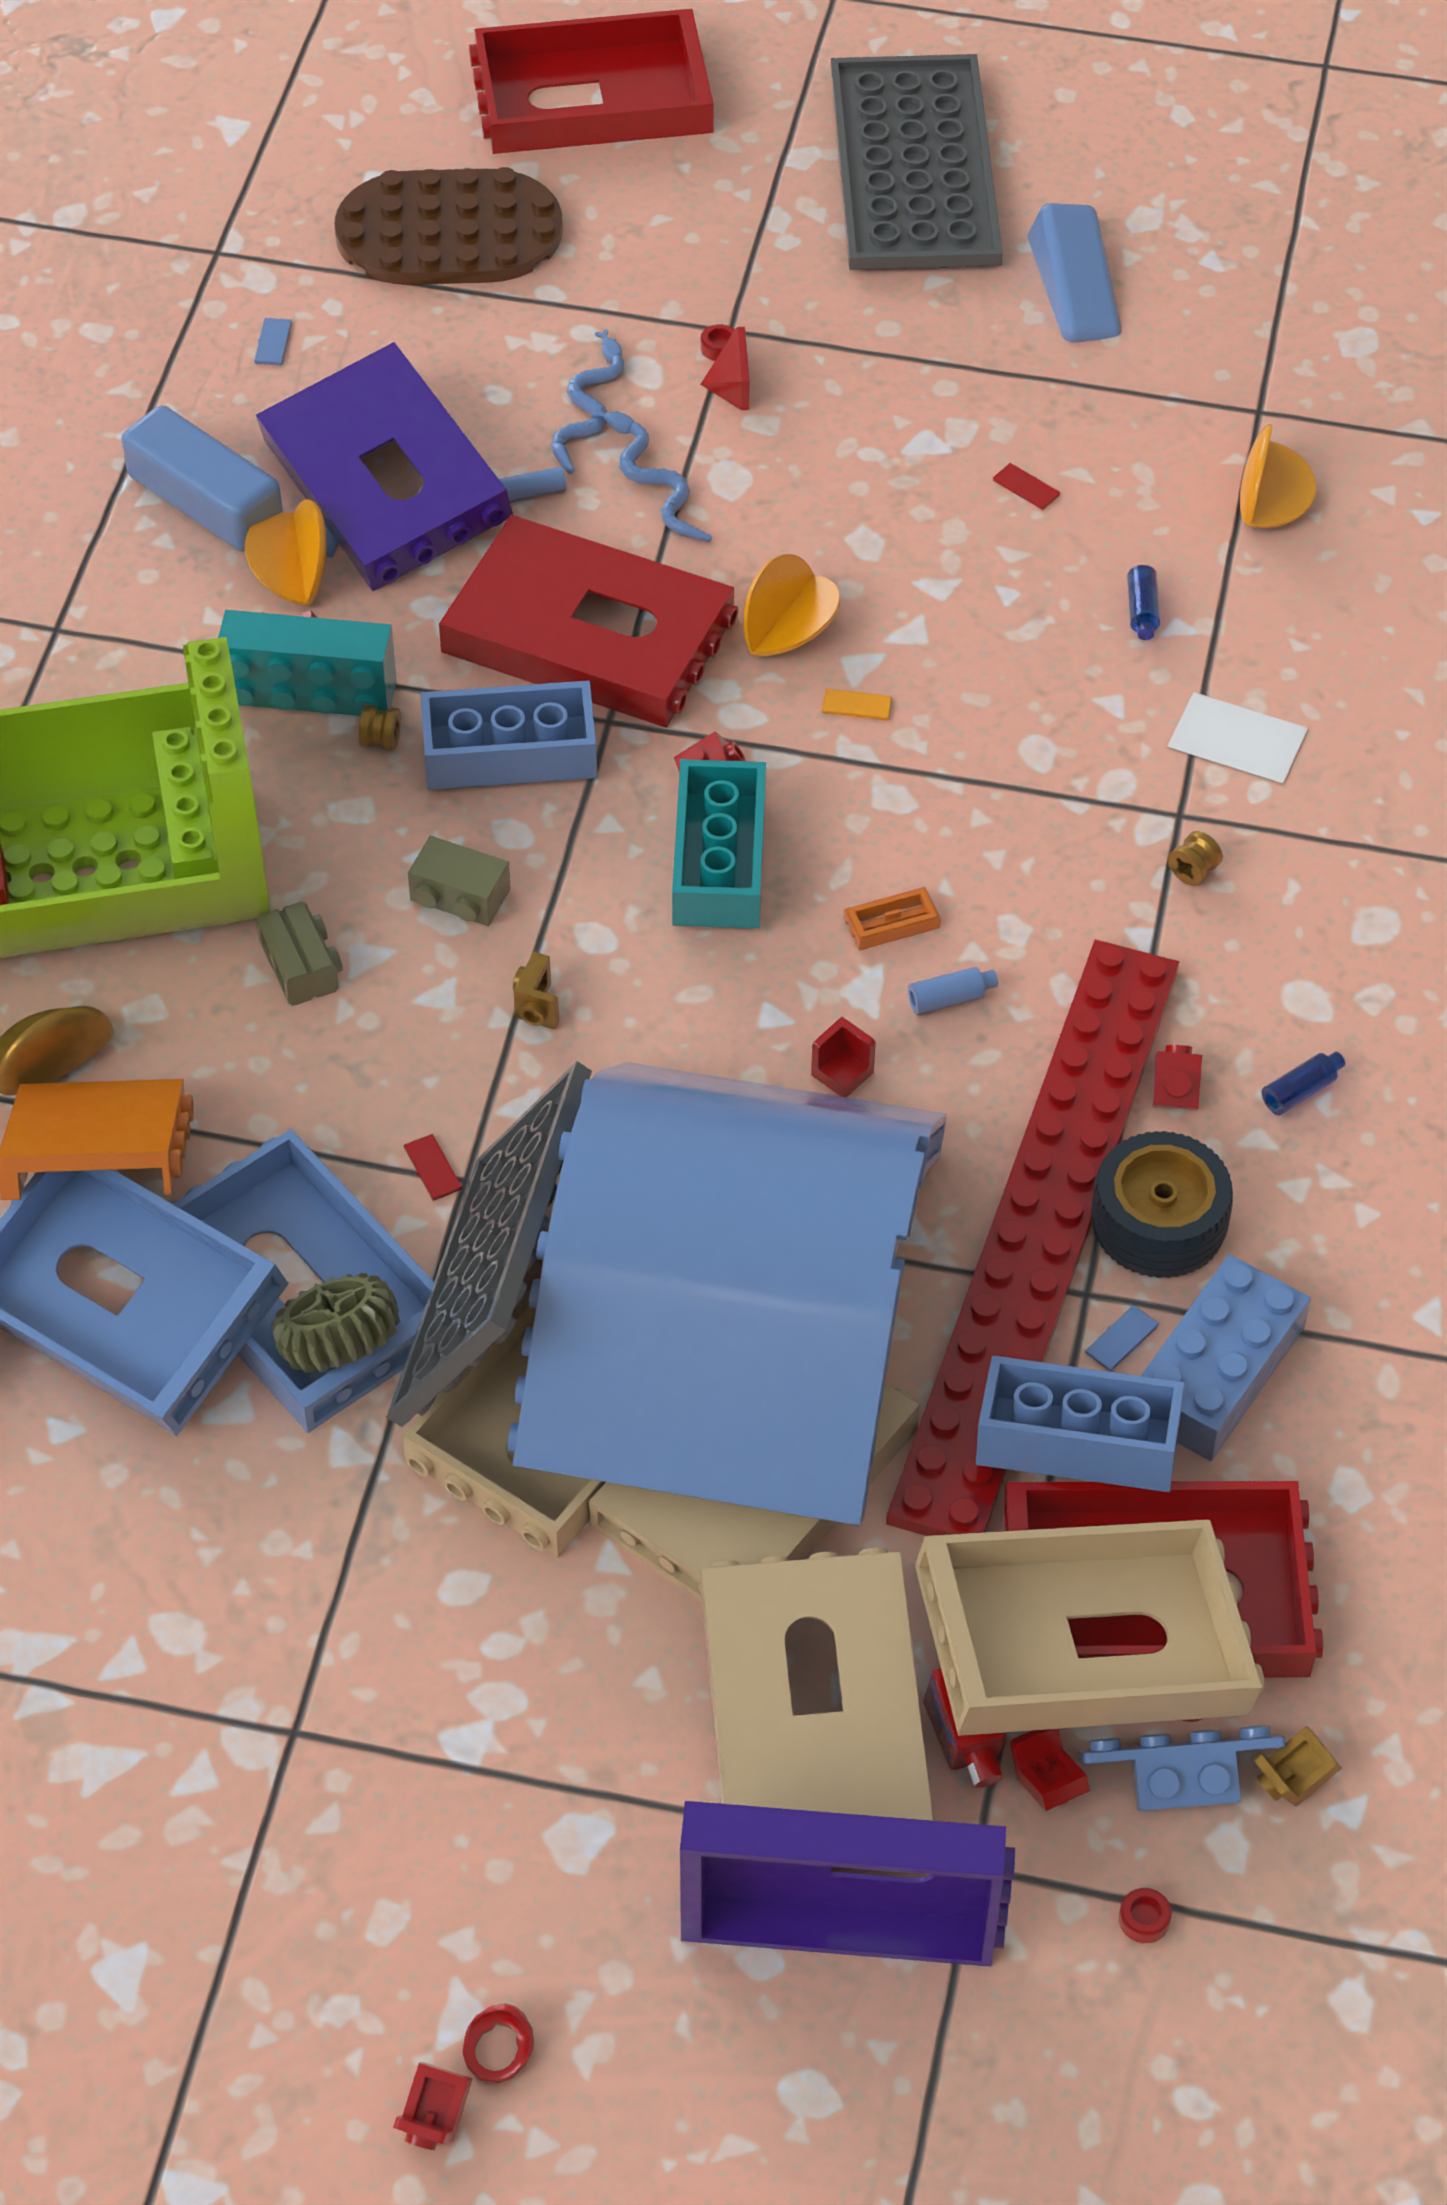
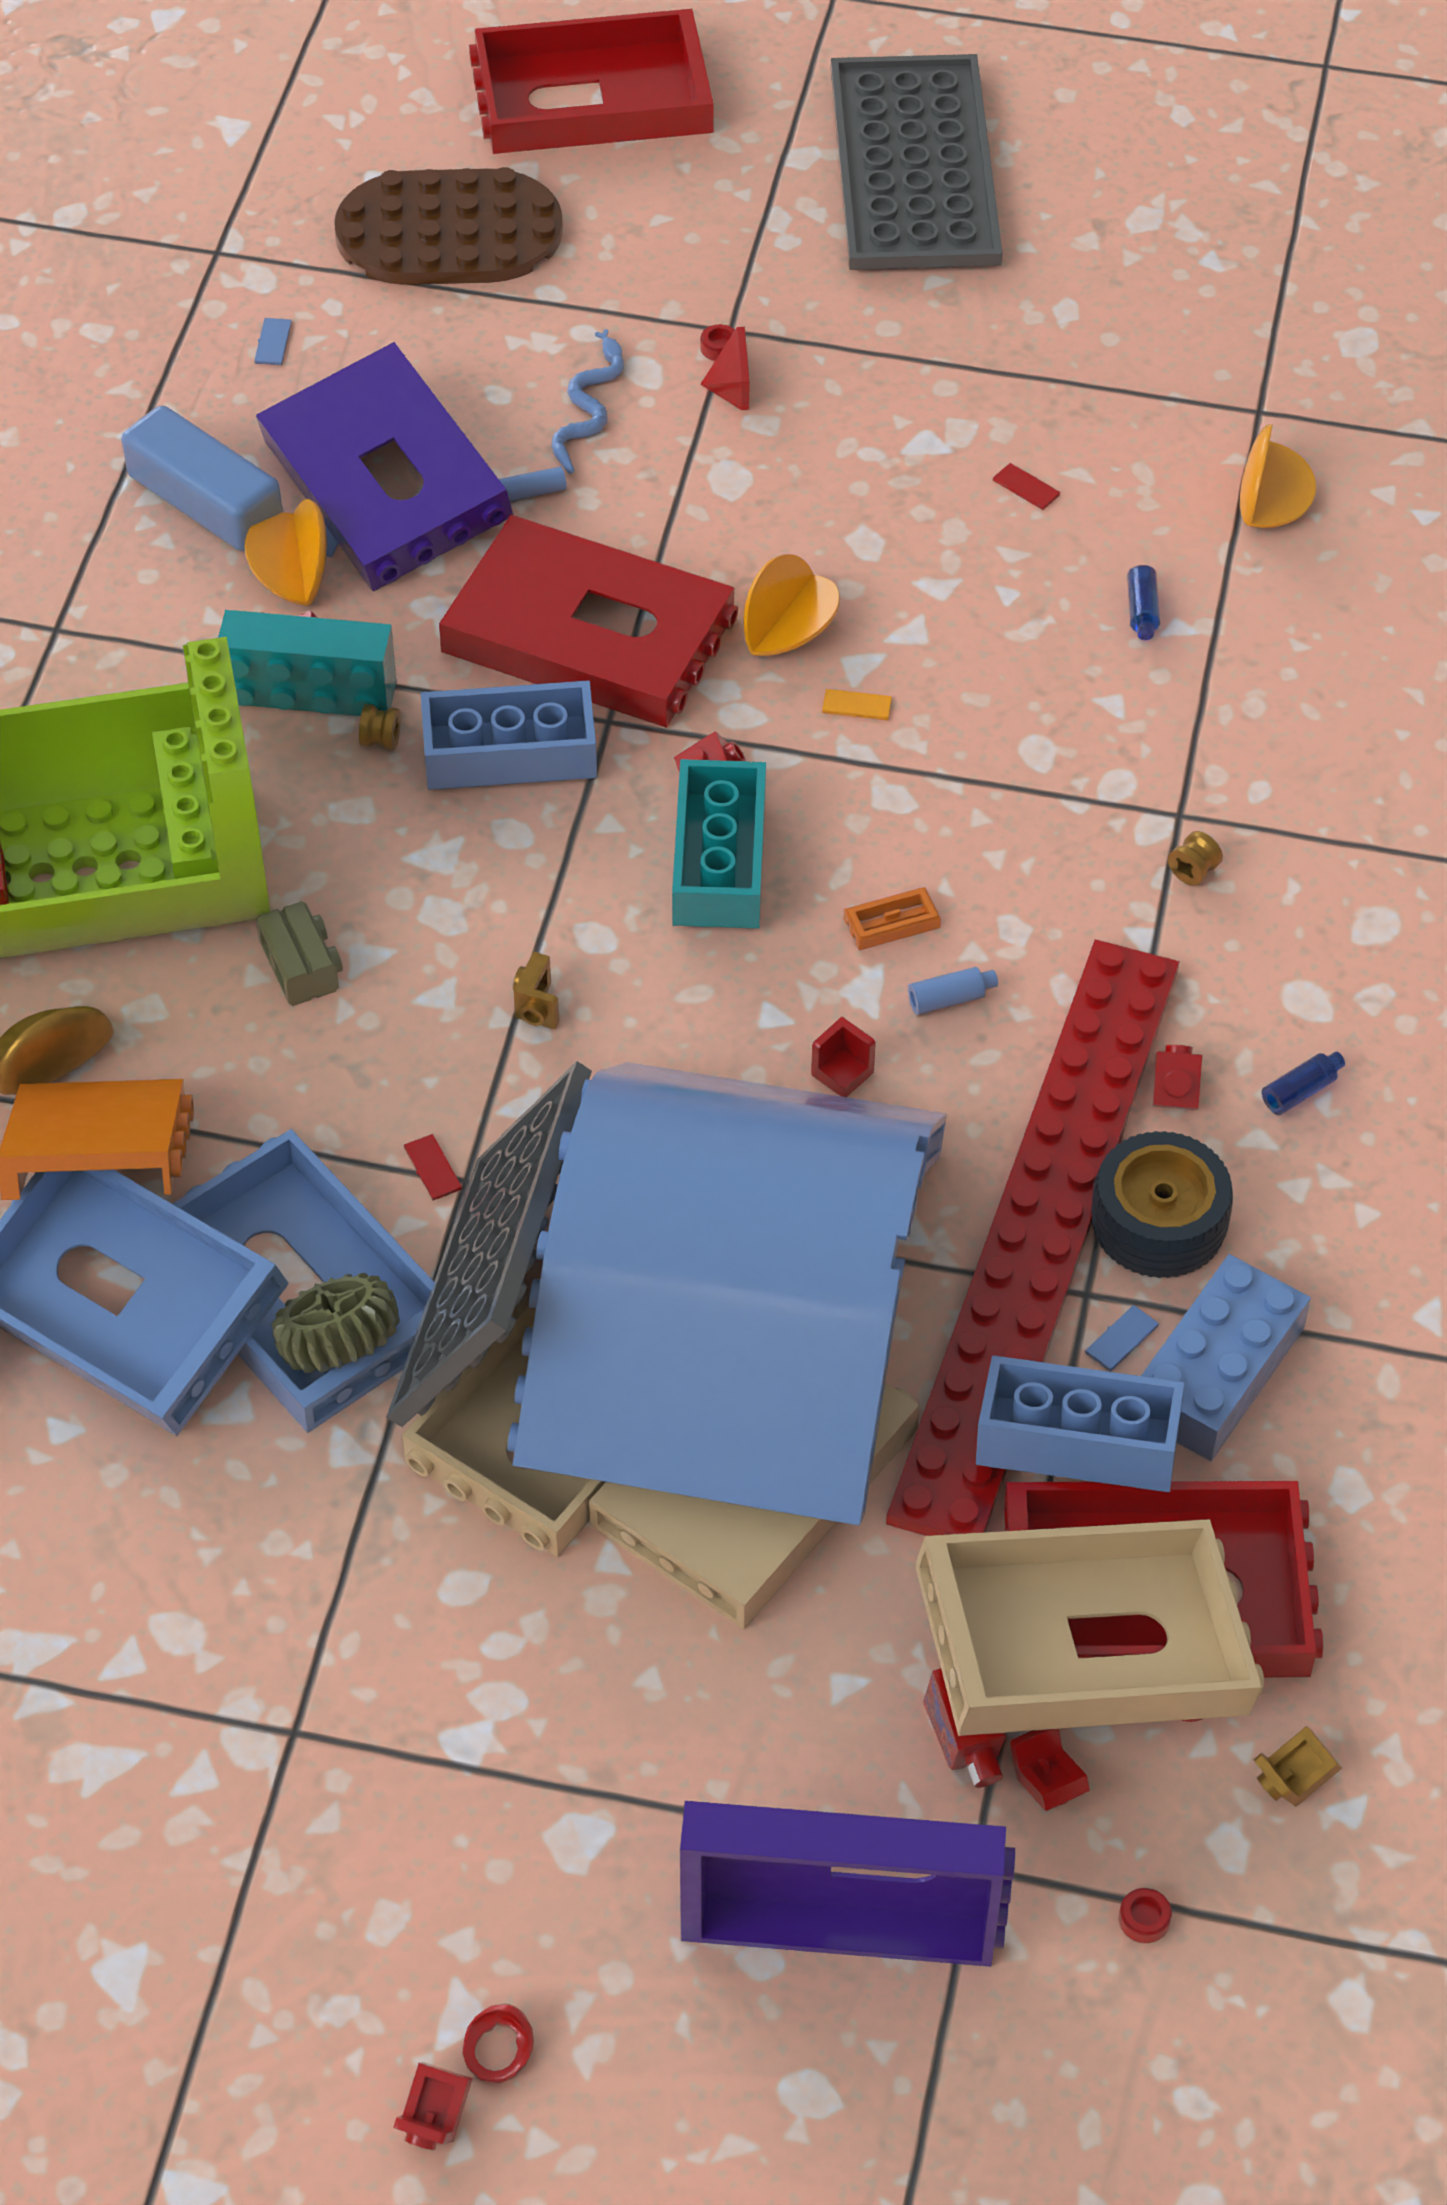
olive brick [408,835,511,926] -> none
medium blue animal [591,407,712,542] -> none
tan panel [701,1547,933,1821] -> none
medium blue piece [1027,203,1121,343] -> none
medium blue bracket [1078,1725,1285,1811] -> none
white sticker [1167,692,1308,784] -> none

